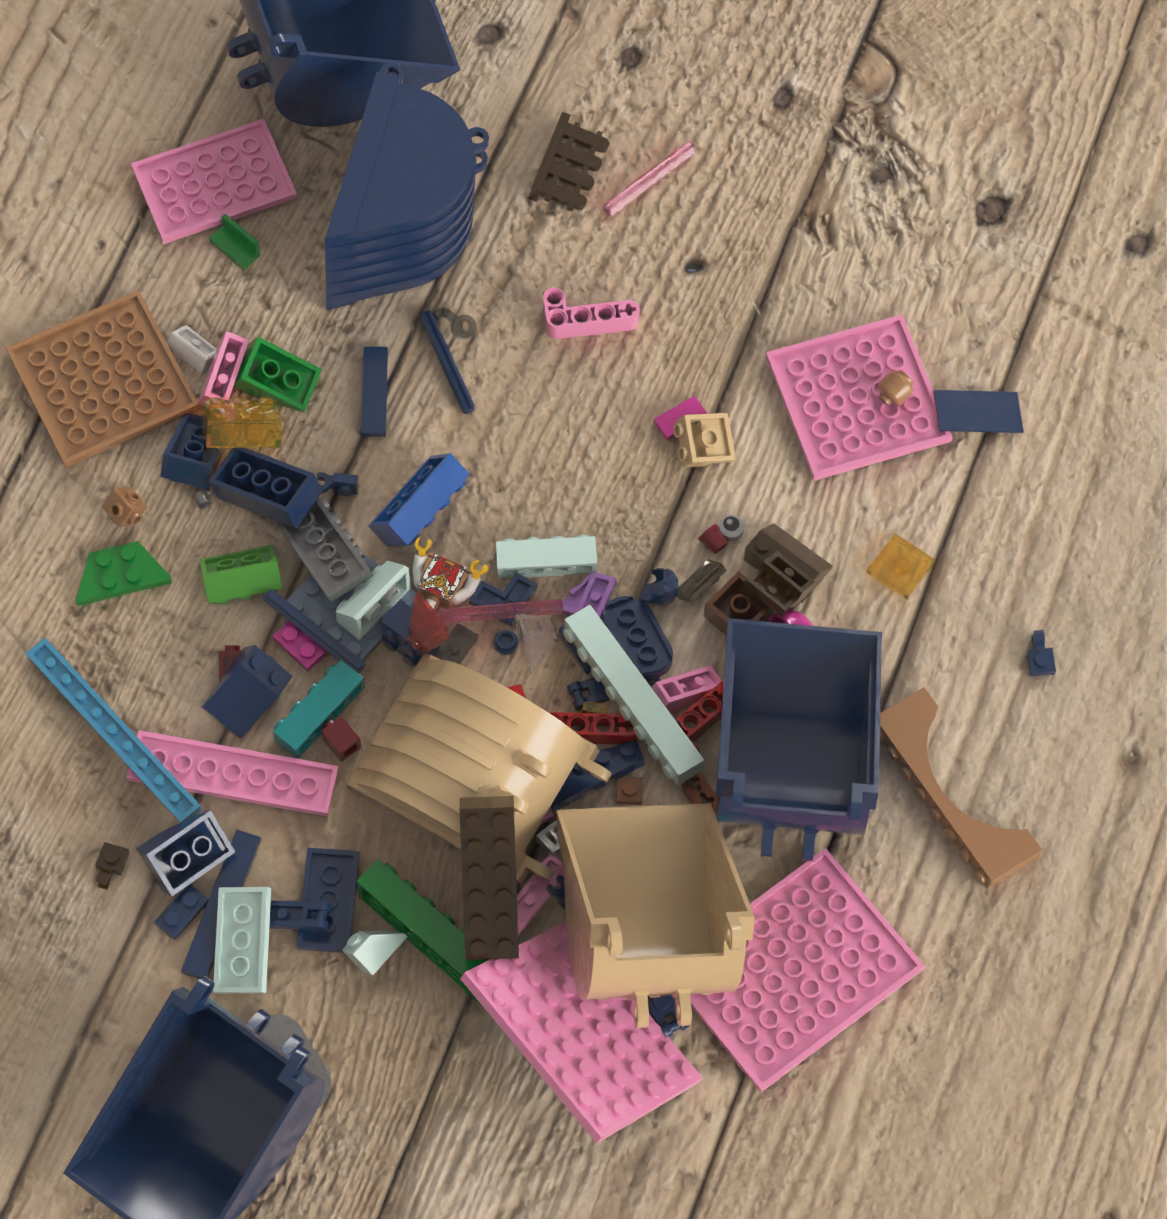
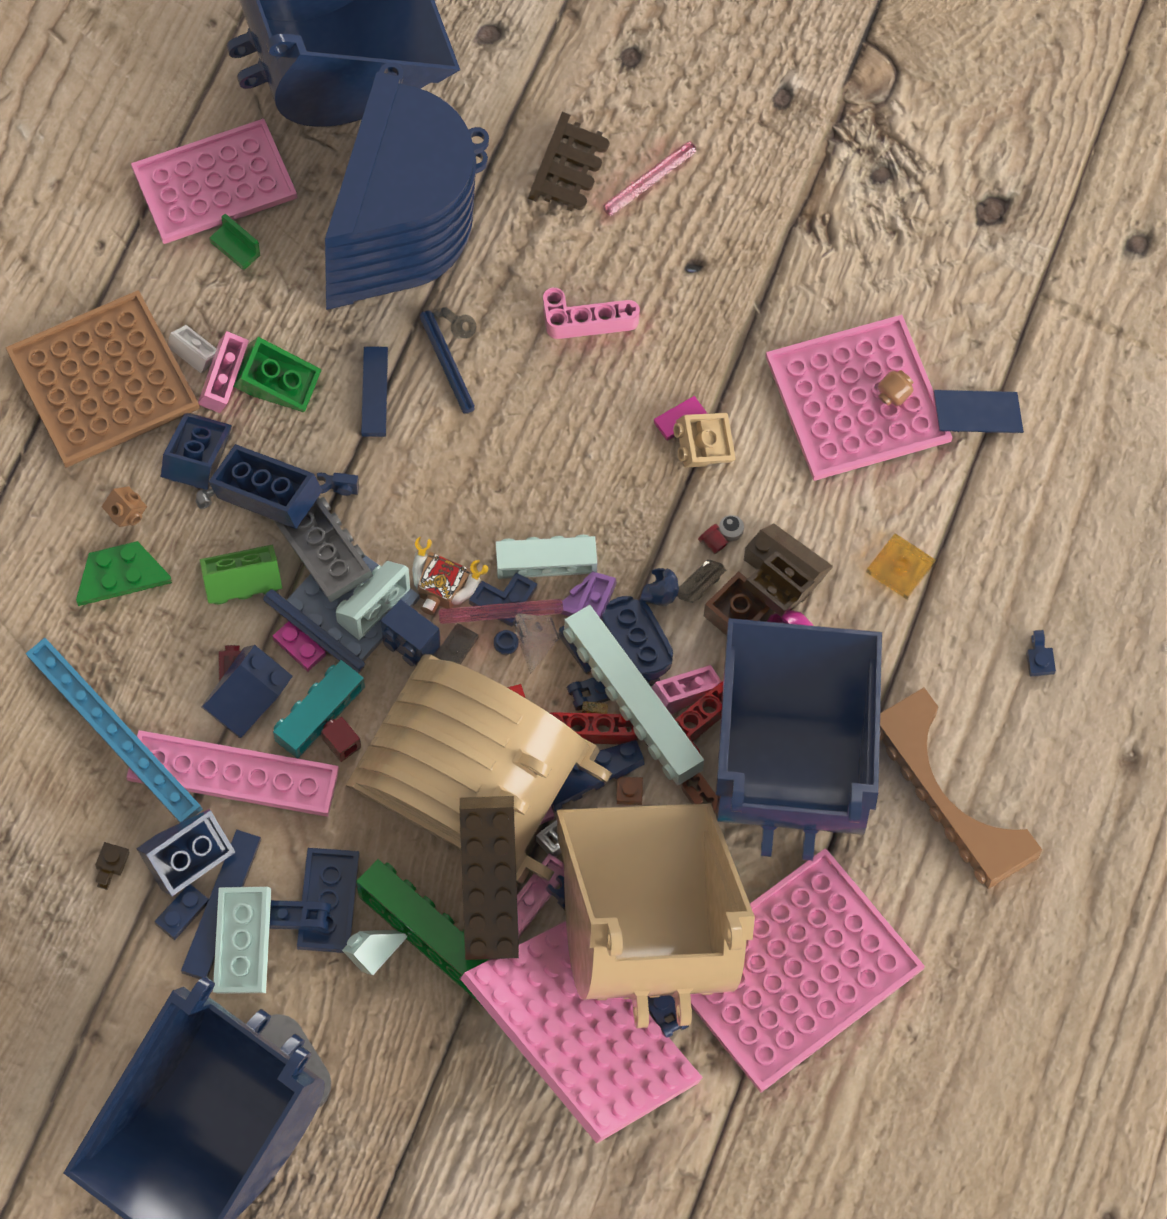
clear yellow brick [202,397,282,448] -> none
blue brick [368,453,470,547] -> none
clear red slope [408,591,449,655] -> none

